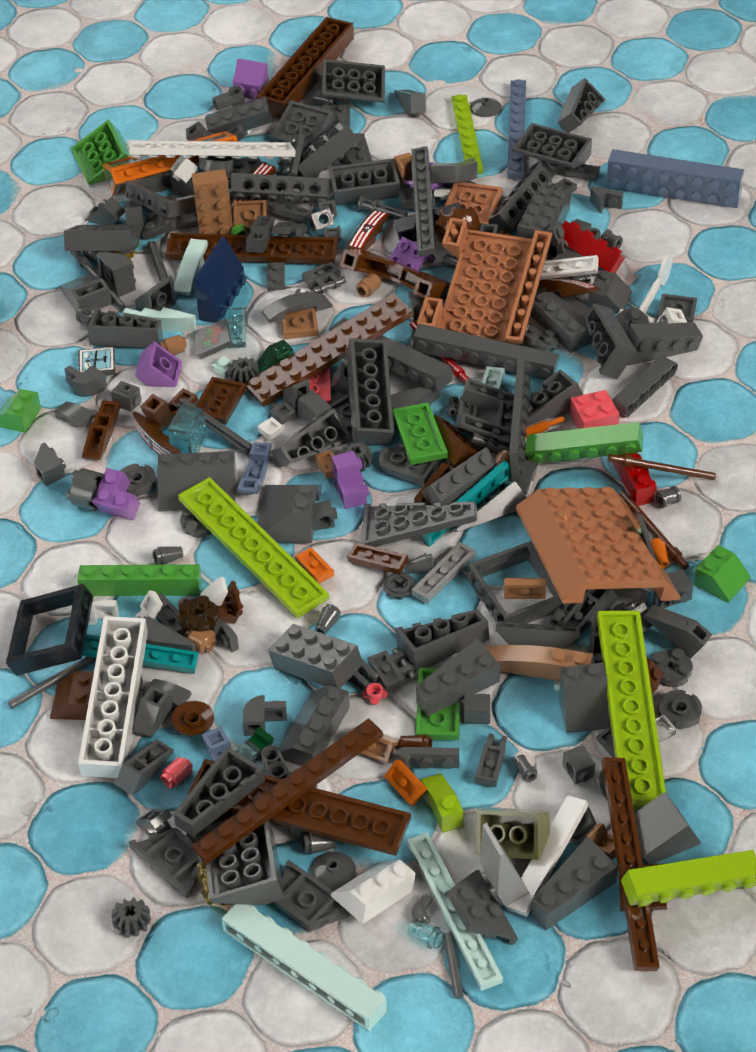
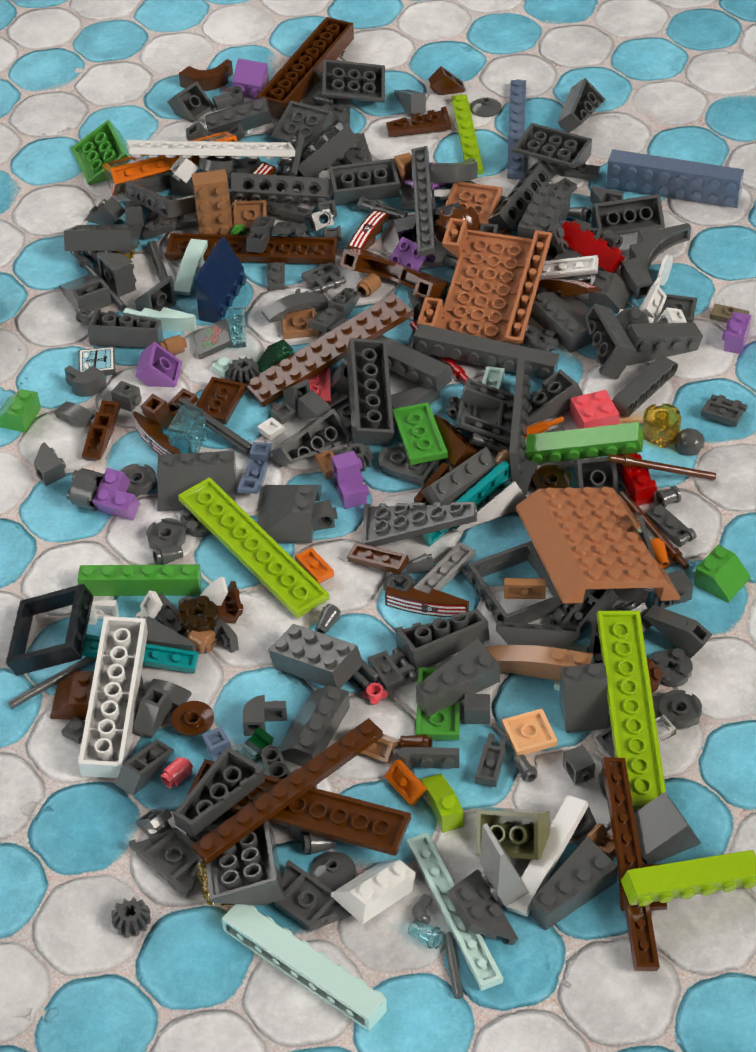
none -> dark grey plate [61,716,85,744]
none -> dark grey plate [146,518,186,549]
none -> dark grey slope [167,81,215,122]
none -> reddish brown arch [179,59,233,91]
none -> dark grey slope [310,288,361,333]
none -> slope [385,586,469,617]
none -> reddish brown wing [386,106,452,137]
none -> reddish brown slope [428,66,466,95]
none -> light nougat plate [502,709,558,757]
none -> dark brown plate [532,465,571,491]
none -> dark grey cone [566,207,591,222]
none -> dark grey slope [574,457,619,494]
none -> dark grey slope [590,194,665,238]
none -> dark grey arch [620,223,691,299]
none -> white plate [641,284,667,322]
none -> clear yellow brick [642,403,681,448]
none -> dark grey plate [645,504,697,547]
none -> dark grey hair [674,428,705,456]
none -> dark grey plate [701,394,748,427]
none -> dark tan plate [710,303,750,323]
none -> medium lavender brick [722,312,751,354]

